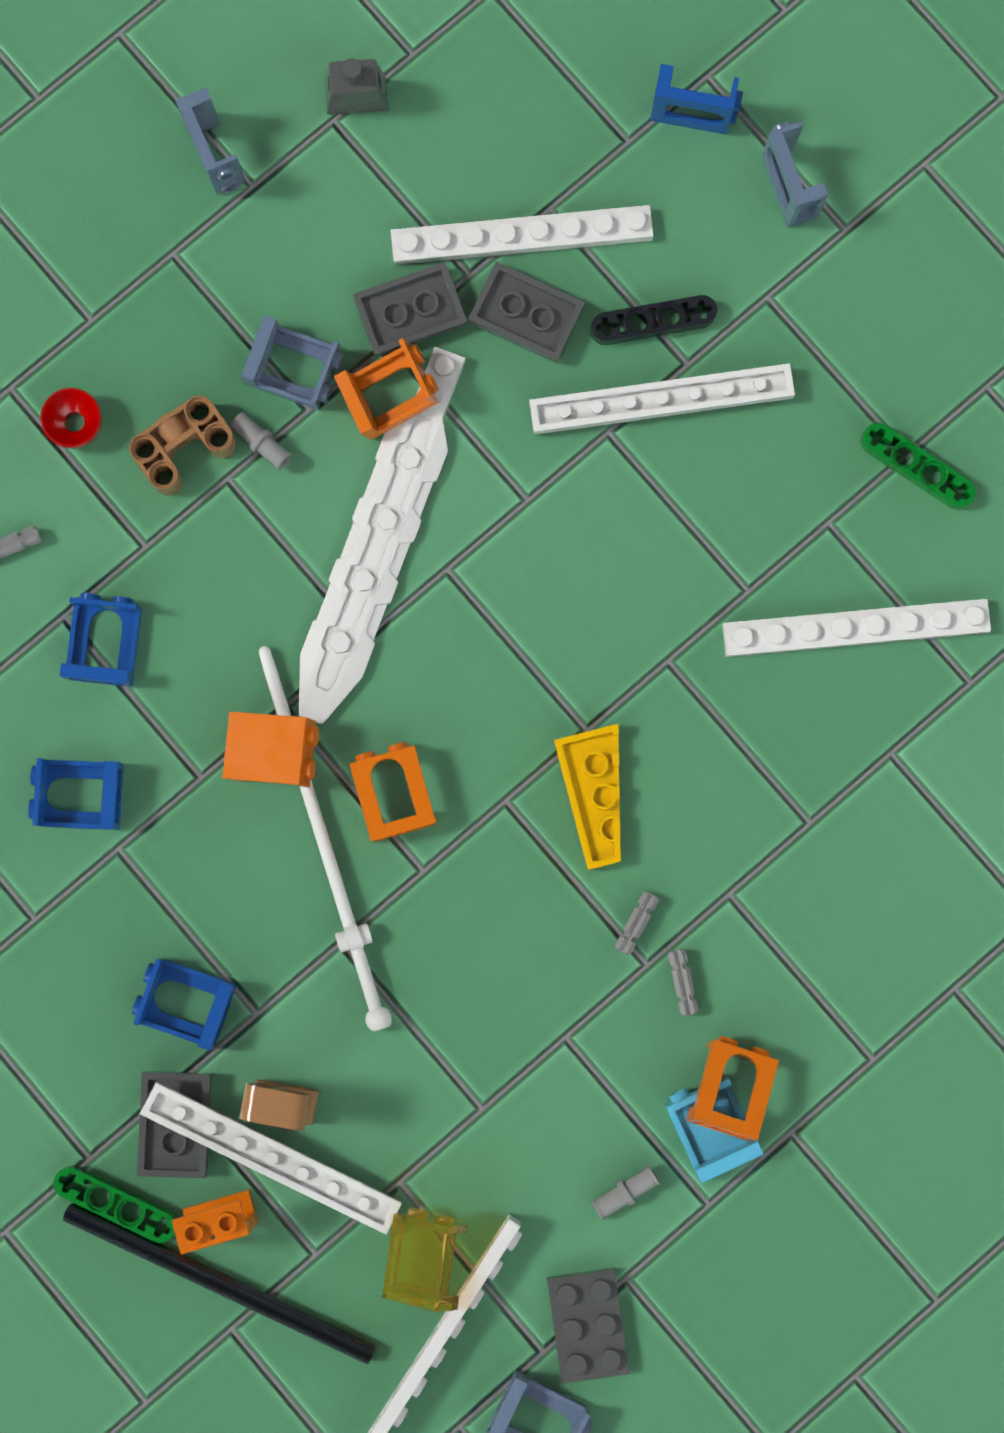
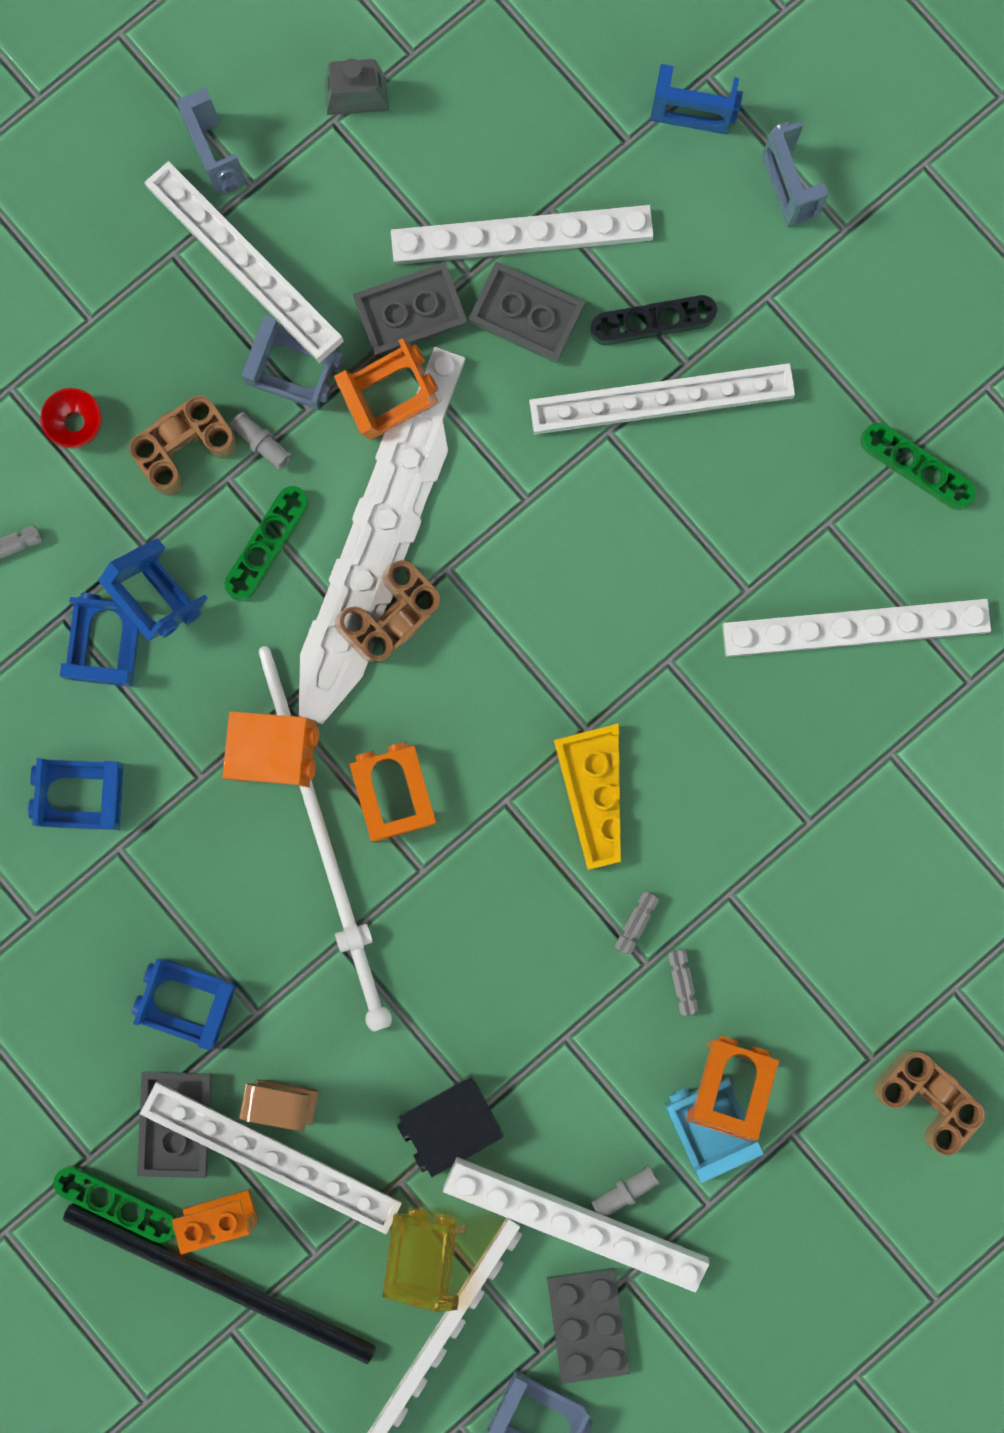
none -> blue panel [98,538,208,641]
none -> white plate [144,161,344,363]
none -> green beam [224,486,308,601]
none -> medium nougat beam [335,560,440,662]
none -> black panel [397,1074,504,1178]
none -> white plate [443,1157,709,1293]
none -> medium nougat beam [874,1050,985,1156]

